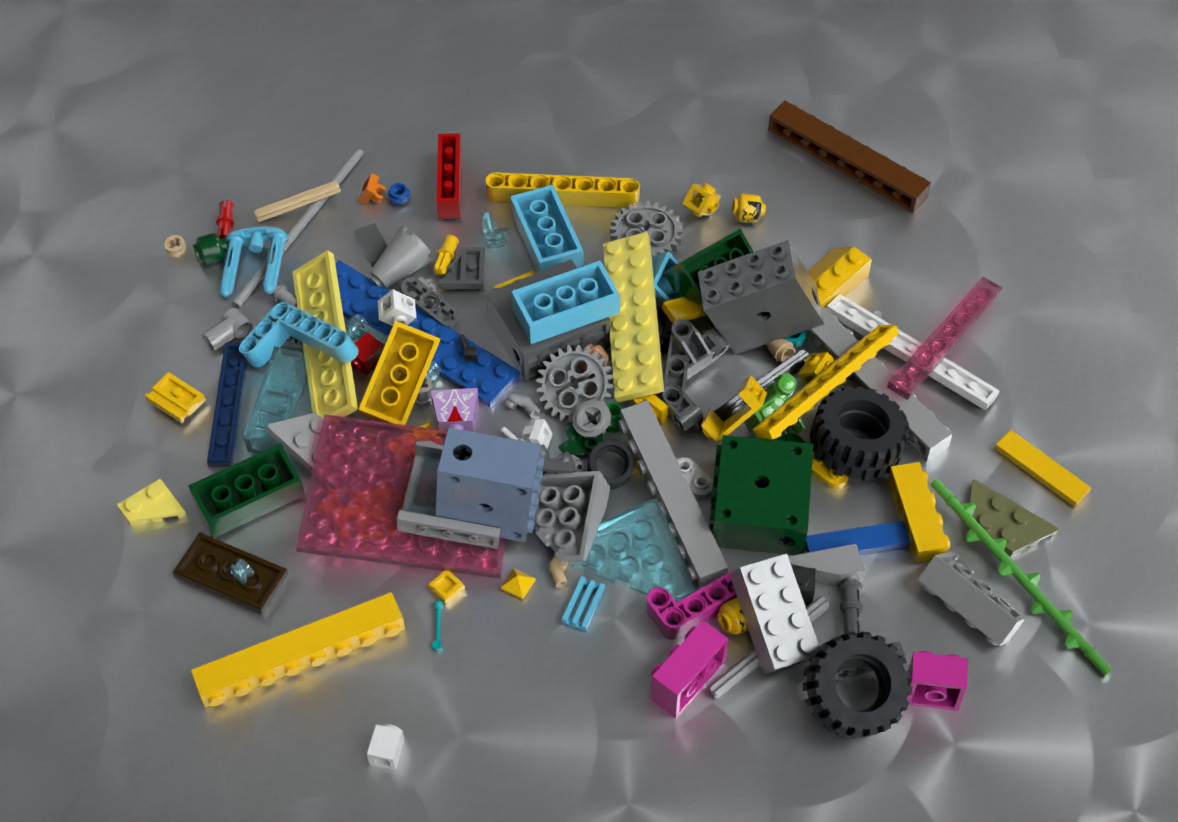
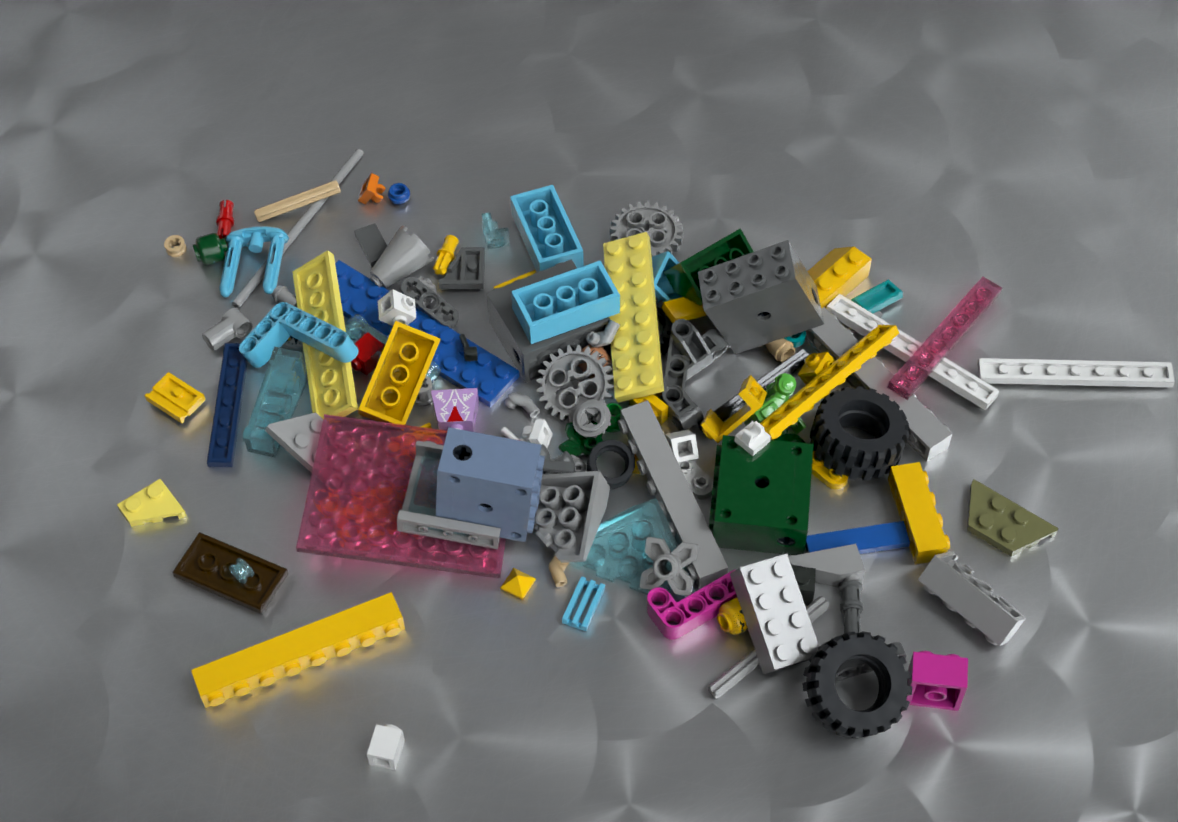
dark green brick [188,443,305,538] -> none
yellow tile [428,569,465,605] -> none
teal hinge [432,600,443,652] -> none
red brick [436,133,462,219] -> none
yellow beam [485,172,640,208] -> none
dark pink brick [650,620,728,718] -> none
yellow brick [682,183,721,217] -> none
yellow head [731,193,766,224] -> none
reddish brown brick [768,100,931,213] -> none
bright green plant [931,478,1112,677] -> none
yellow tile [994,430,1091,507] -> none
none -> light grey arm [586,320,620,348]
none -> light grey plant [640,537,699,596]
none -> white brick [665,430,699,463]
none -> white tile [735,421,771,456]
none -> teal tile [851,279,903,314]
none -> white plate [977,358,1175,387]

